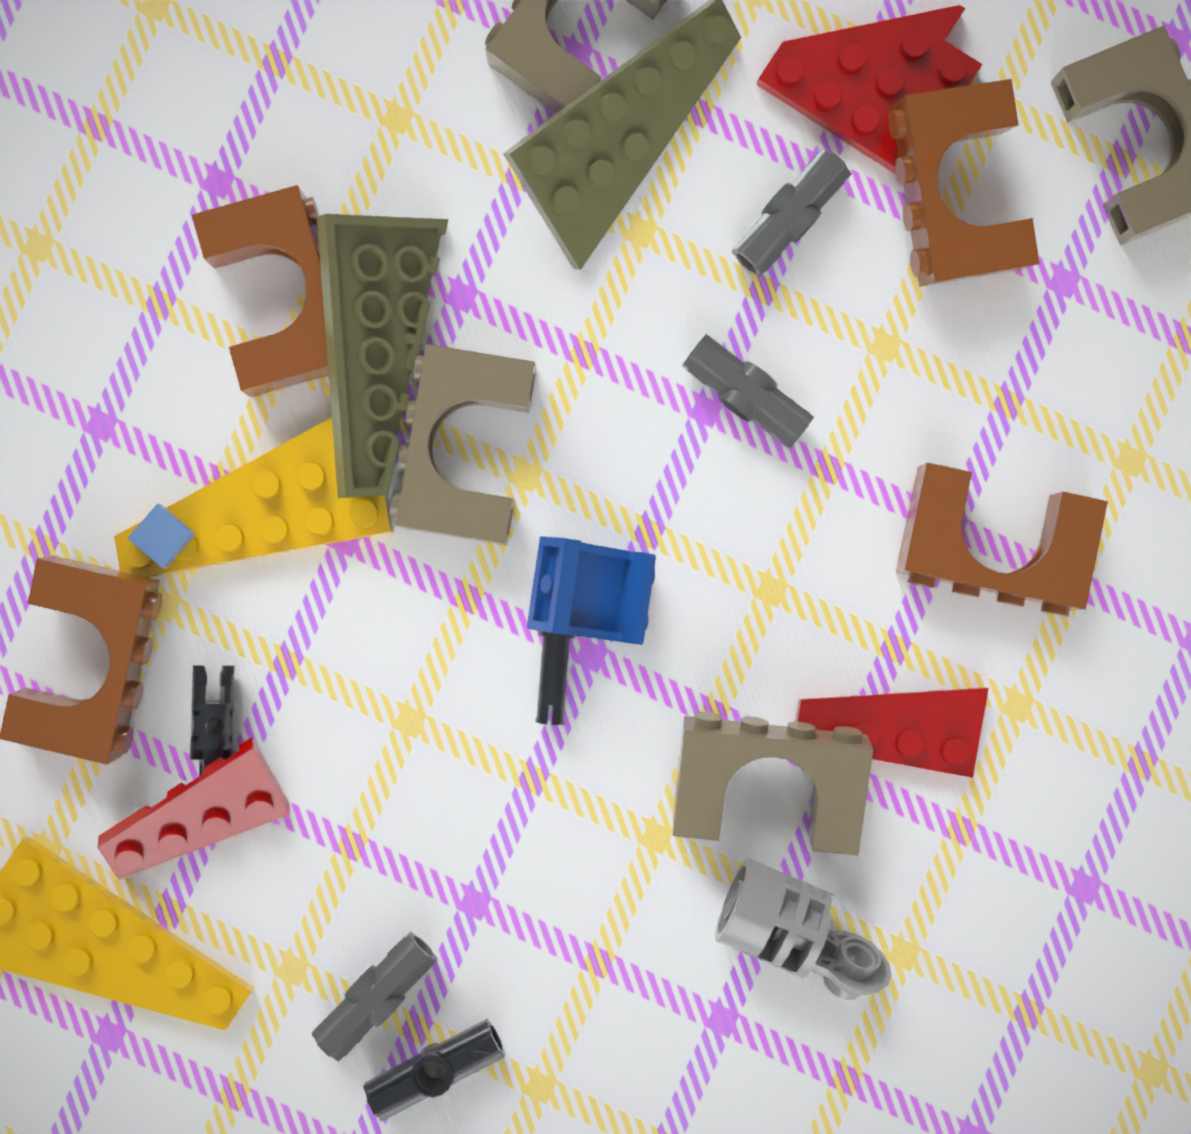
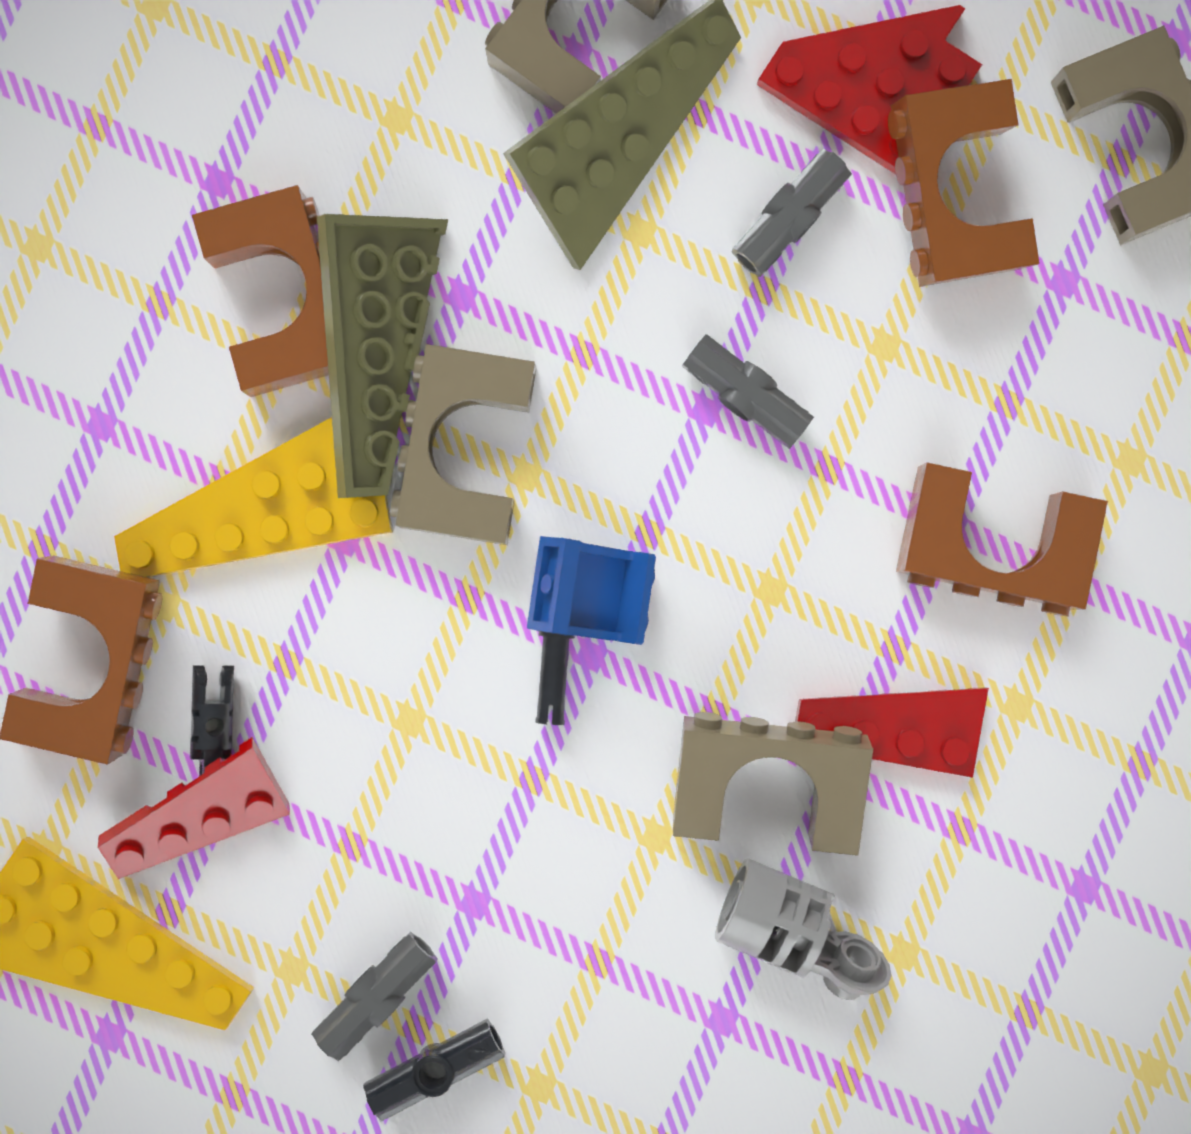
medium blue tile [127,503,196,569] -> none

